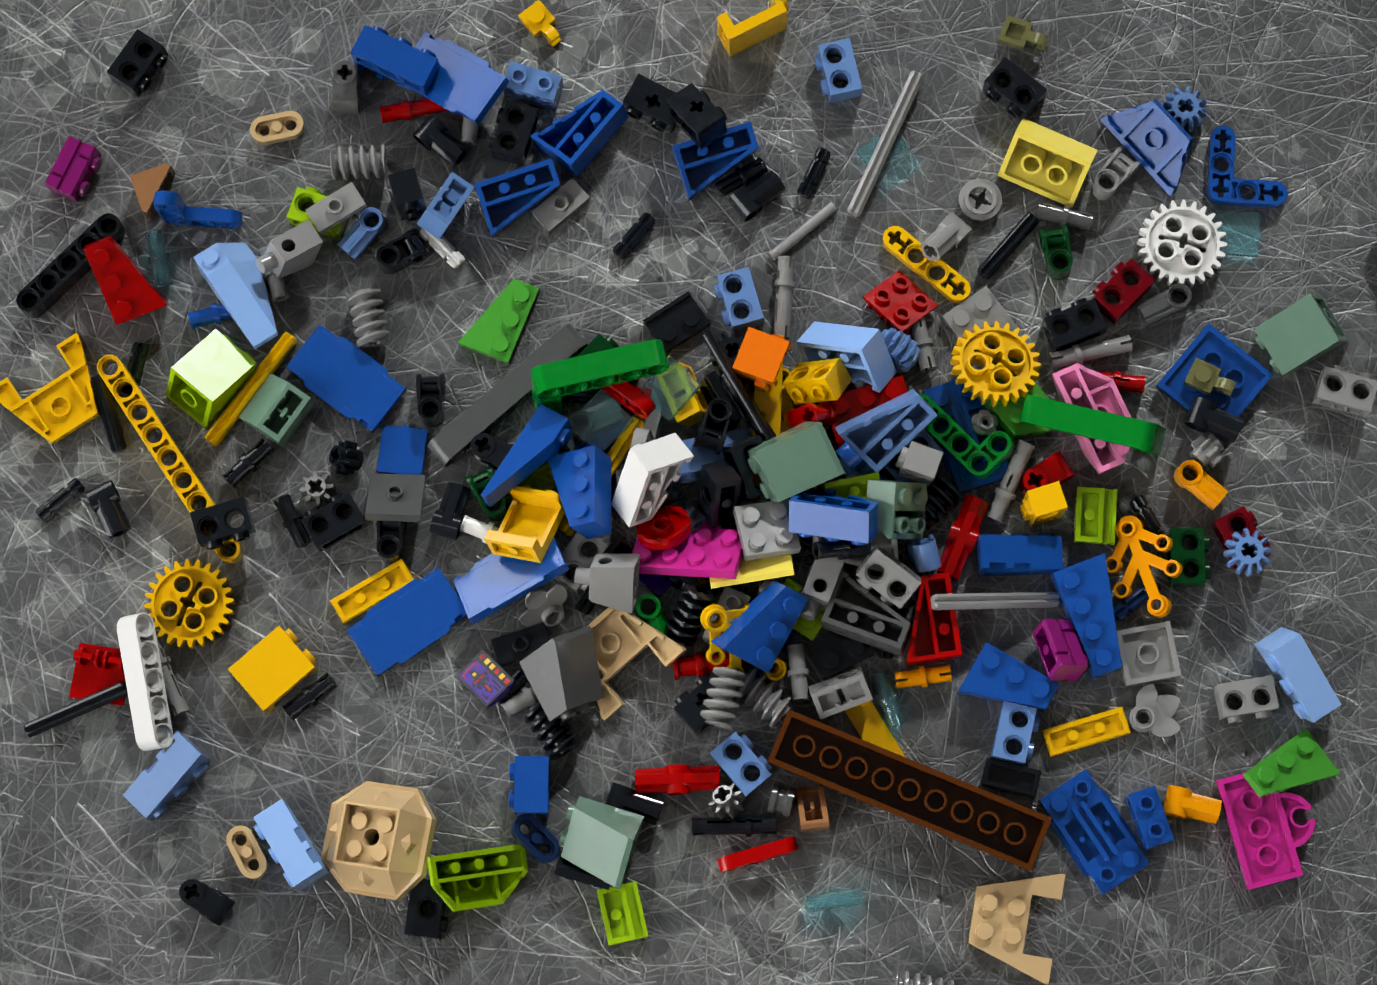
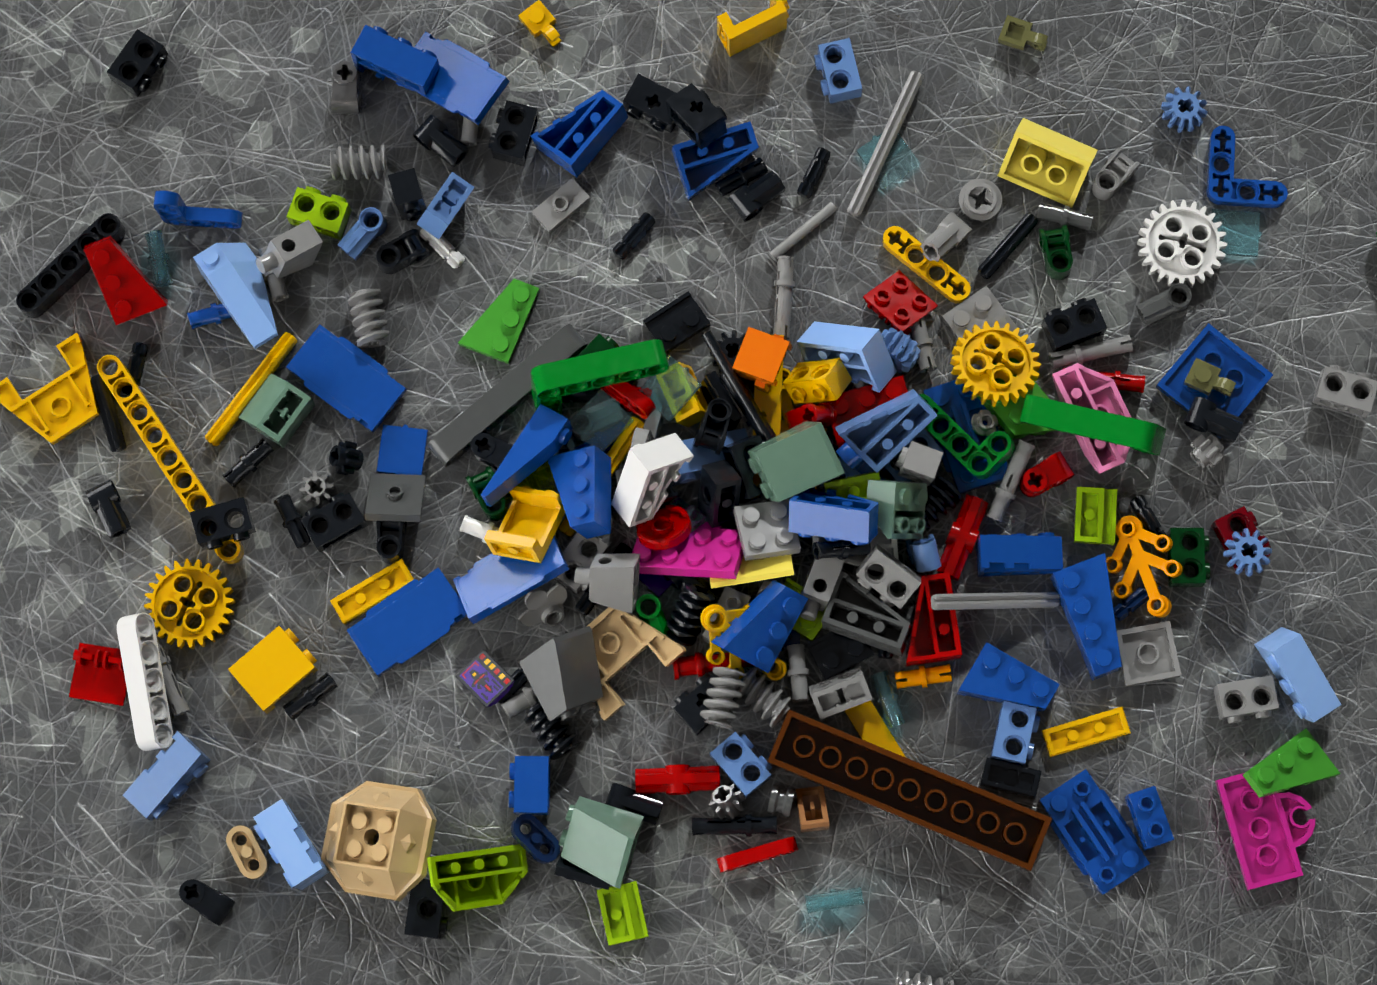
black axle [24,682,128,737] -> none
black axle [35,478,85,522] -> none
magenta brick [44,136,102,202] -> none
medium nougat slope [130,163,175,220] -> none
slope [165,329,256,429] -> none
tan plate [250,111,305,145] -> none
light grey plate [305,182,367,235] -> none
red pin [379,98,448,124] -> none
black piece [416,373,446,428] -> none
black piece [429,482,471,541] -> none
blue wedge [474,158,560,238] -> none
black plate [491,622,549,666] -> none
medium blue brick [503,61,564,111] -> none
medium blue brick [713,267,764,332] -> none
tan wing [968,874,1065,985] -> none
black brick [983,57,1047,119] -> none
yellow brick [1020,481,1068,527] -> none
magenta brick [1032,619,1088,681] -> none
dark red brick [1092,258,1155,325] -> none
wing [1100,100,1193,196] -> none
light grey plate [1129,684,1181,737] -> none
light orange piece [1163,785,1222,825] -> none
light orange piece [1173,460,1229,510] -> none
sand green slope [1254,293,1349,376] -> none

